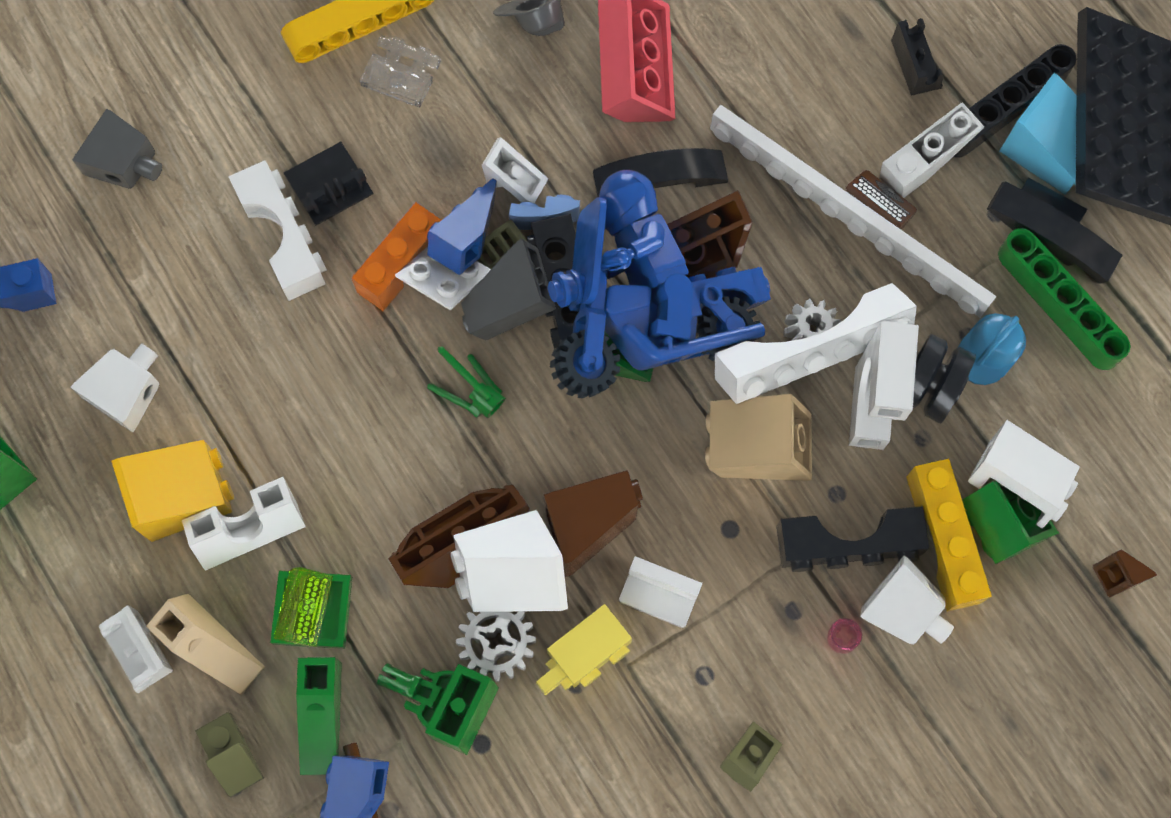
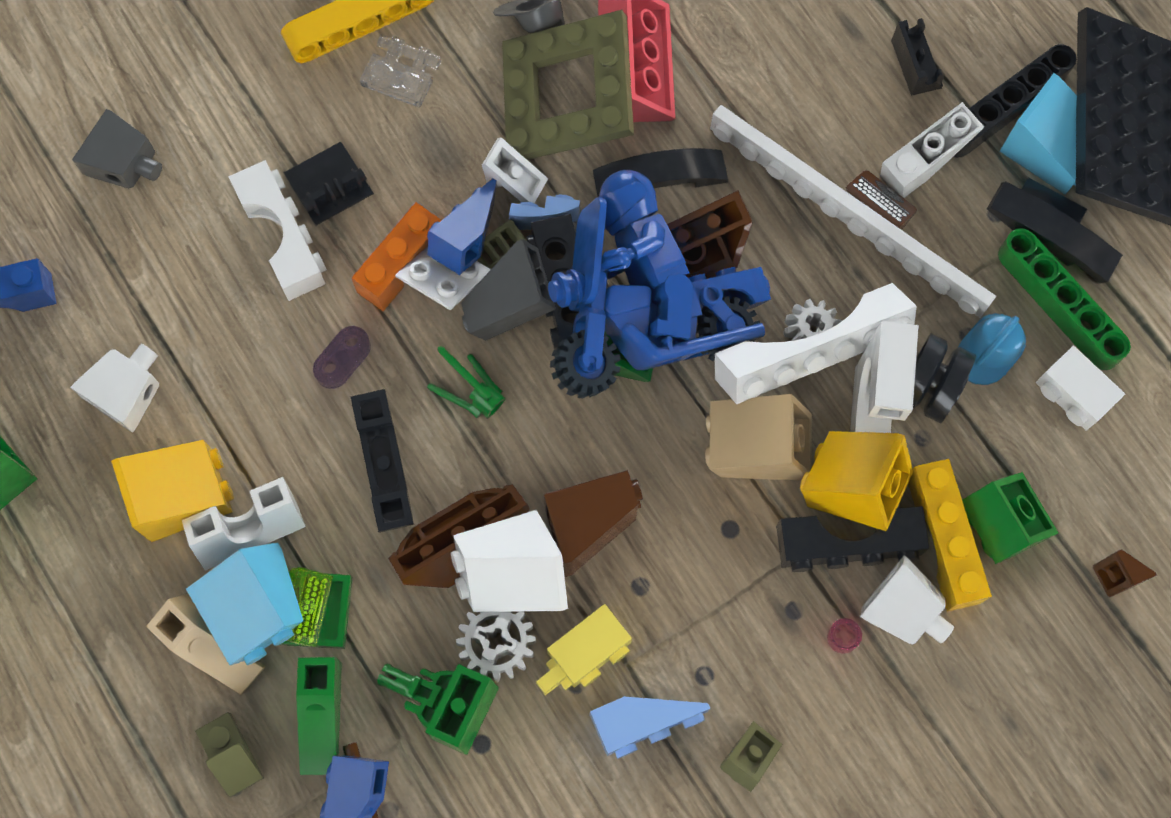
white hinge [99,605,173,693] -> none
white panel [619,556,702,628] -> none
white panel [968,420,1080,528] -> none
none -> medium azure slope [186,542,303,665]
none -> clear purple plate [313,326,371,389]
none -> black slope [350,389,414,533]
none -> olive plate [502,10,634,160]
none -> light blue slope [590,696,710,759]
none -> yellow slope [800,431,913,531]
none -> white brick [1036,345,1125,431]

